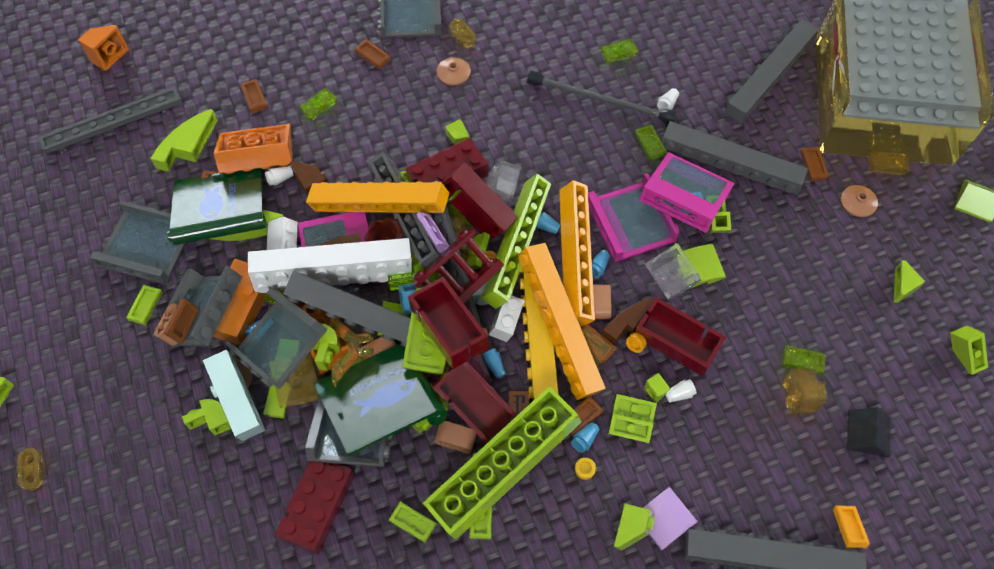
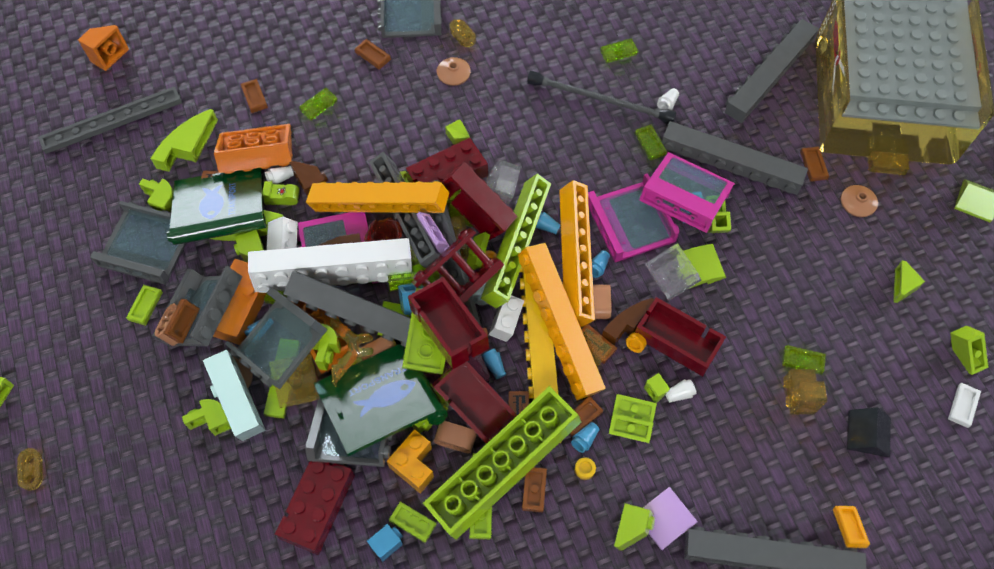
none -> lime brick [139,178,173,213]
none -> lime slope [234,230,264,262]
none -> lime leg [262,181,300,205]
none -> dark azure brick [367,524,403,562]
none -> light orange brick [387,429,434,494]
none -> dark orange plate [522,467,547,513]
none -> white tile [948,383,981,428]

